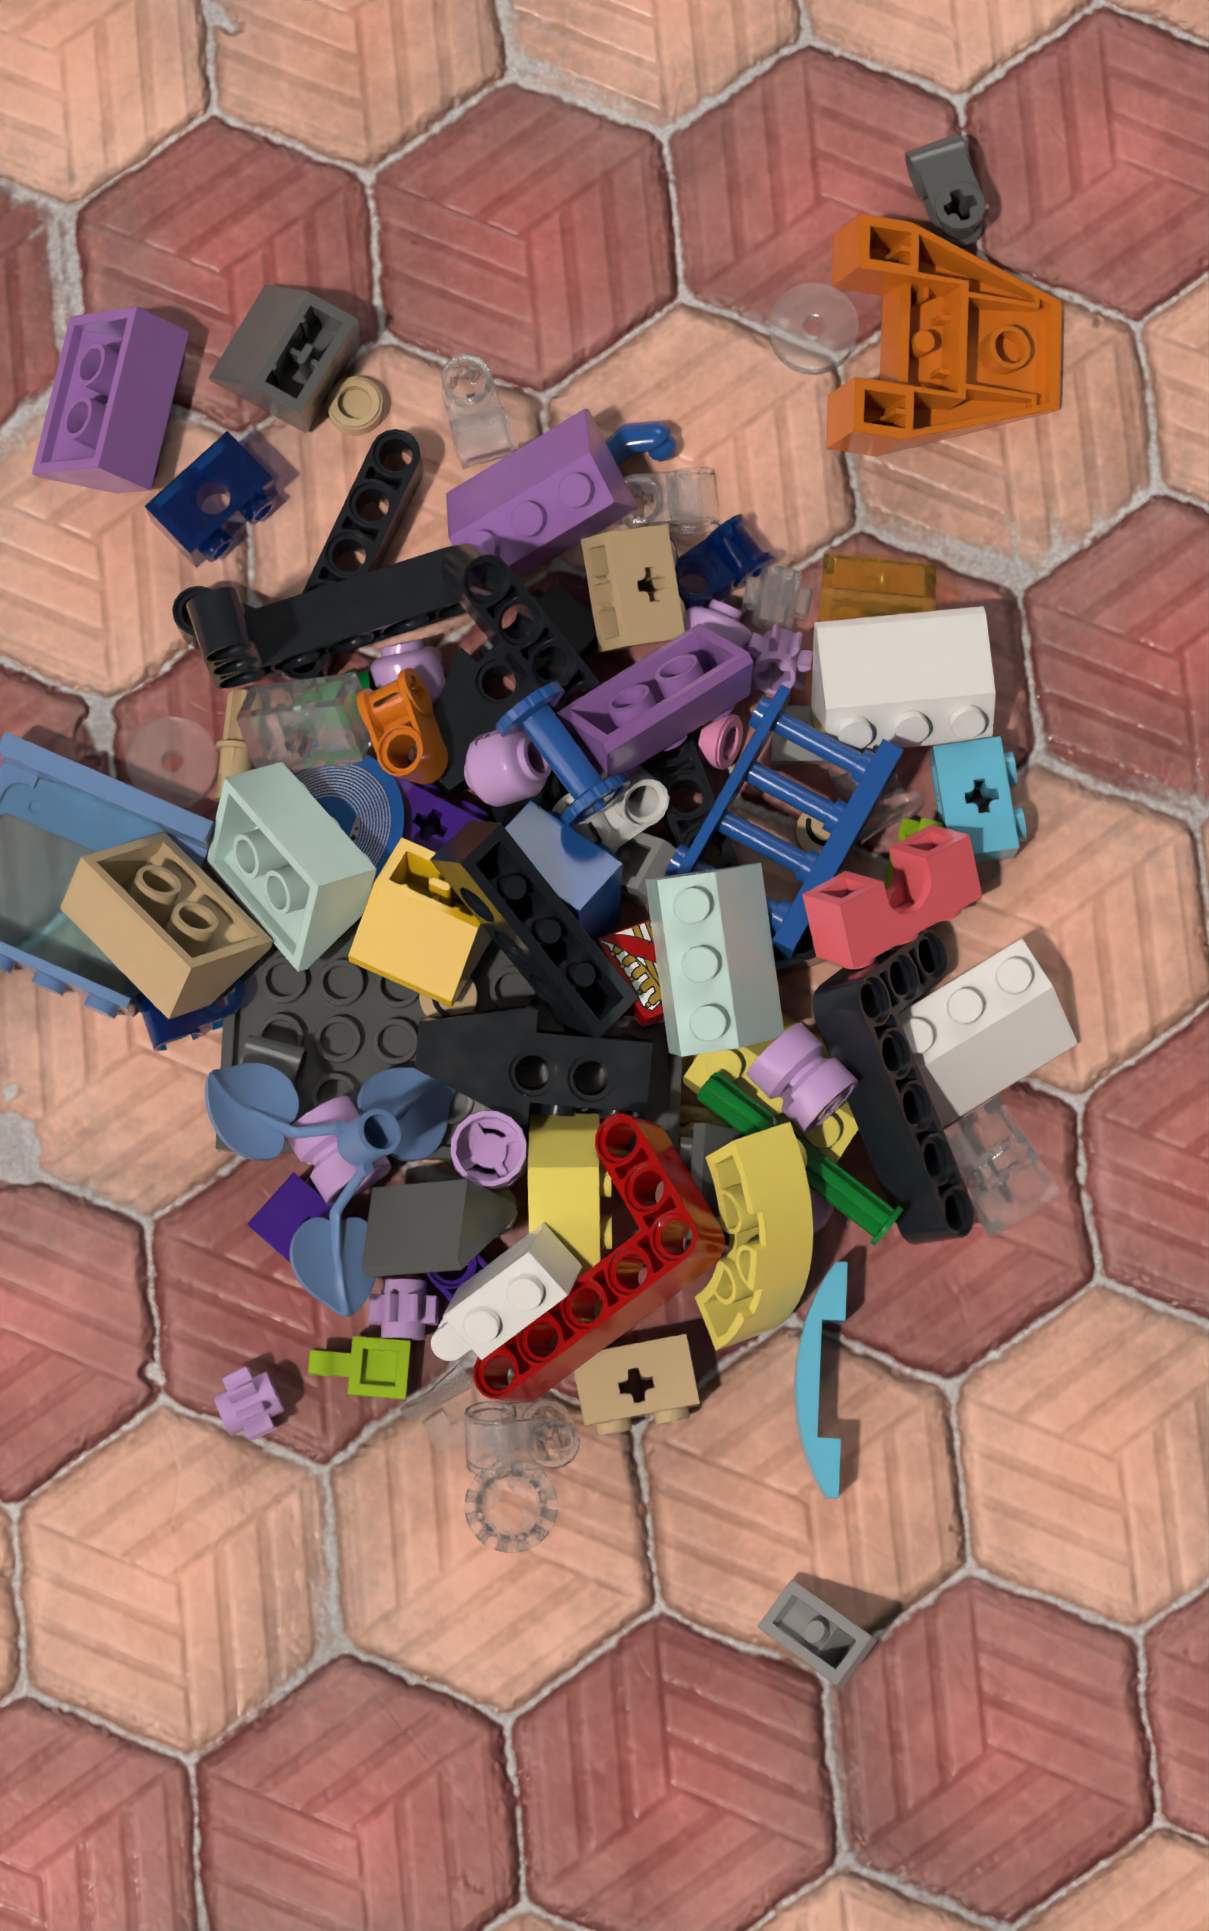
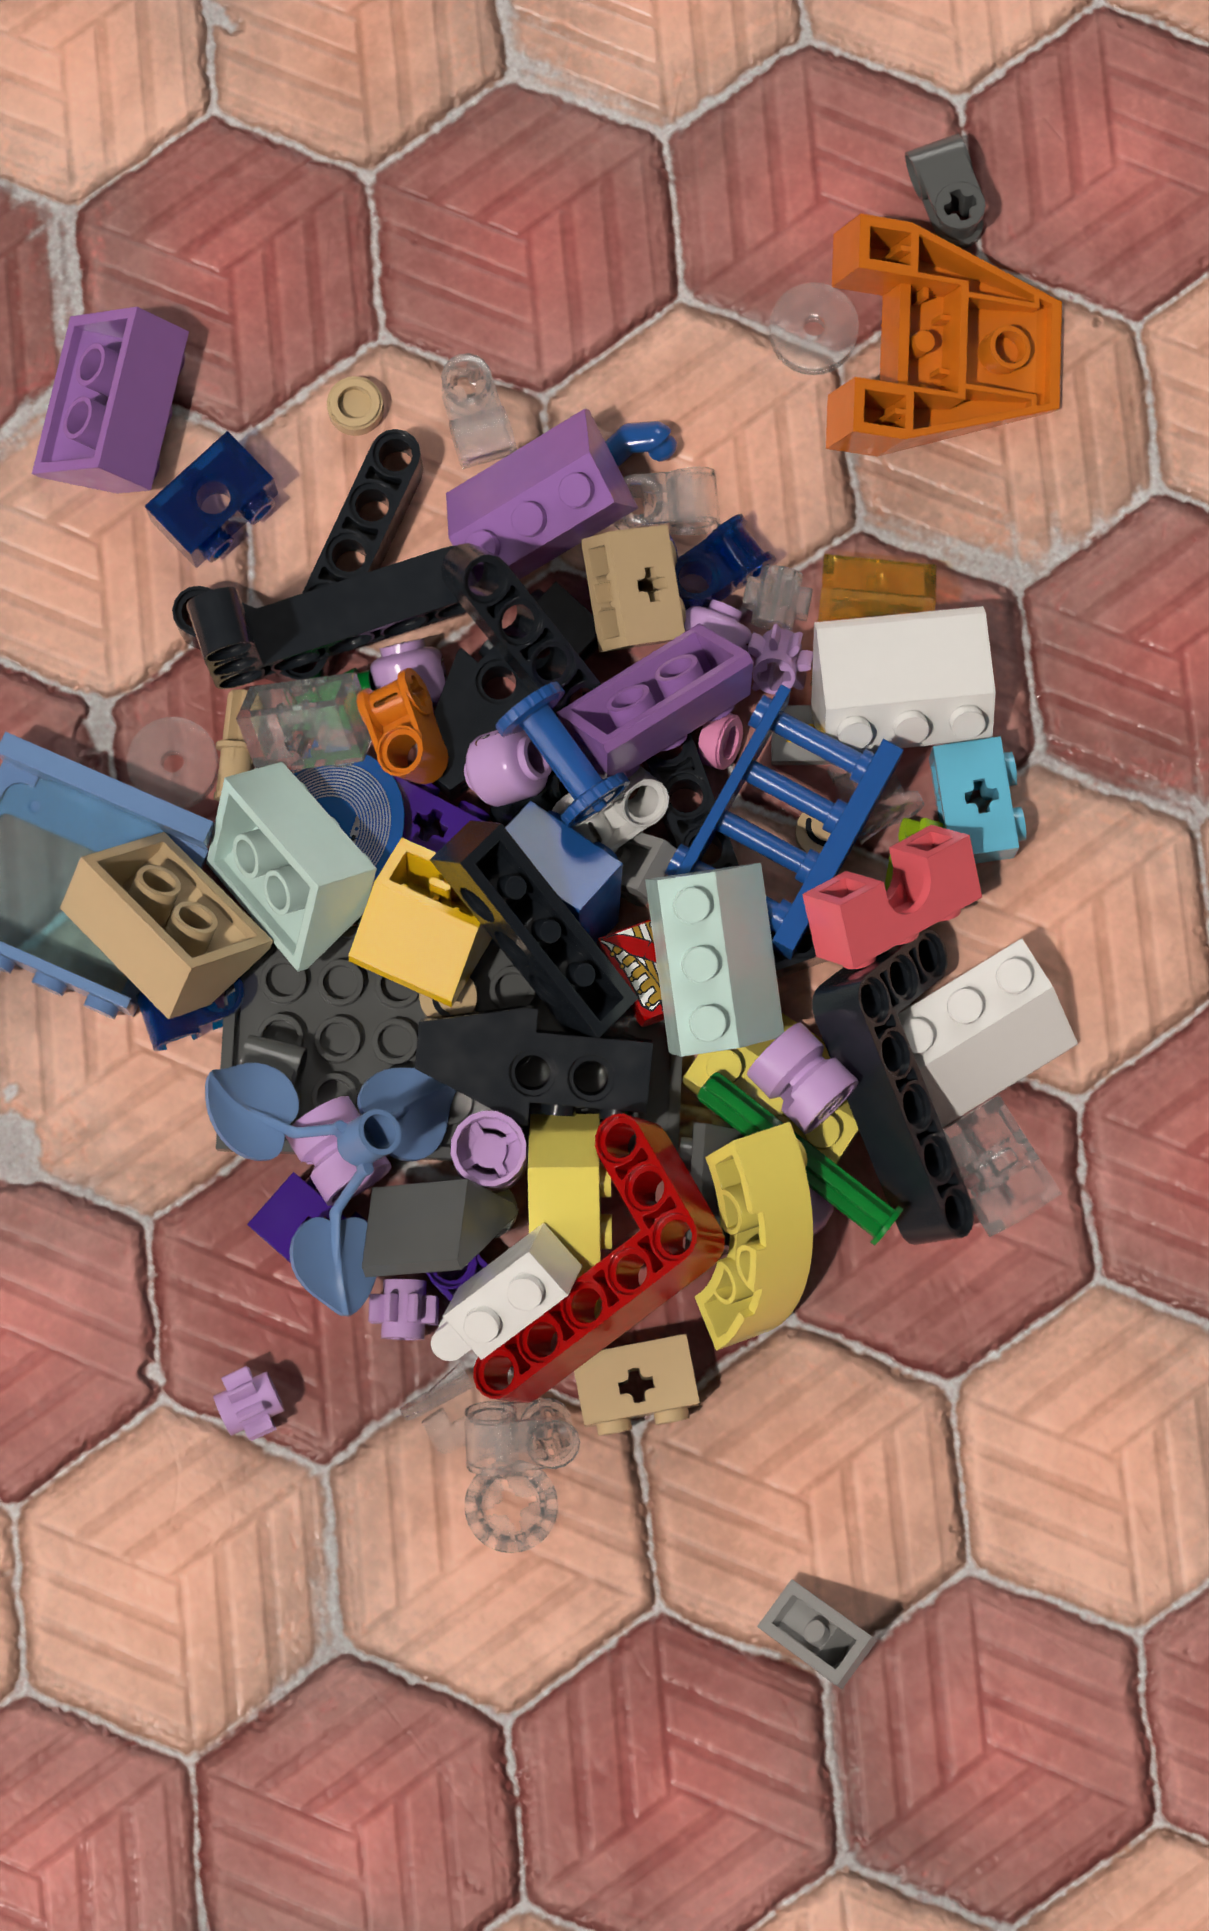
dark grey slope [209,284,362,433] -> none
lime plate [308,1336,411,1400] -> none
medium azure slope [794,1262,848,1499] -> none

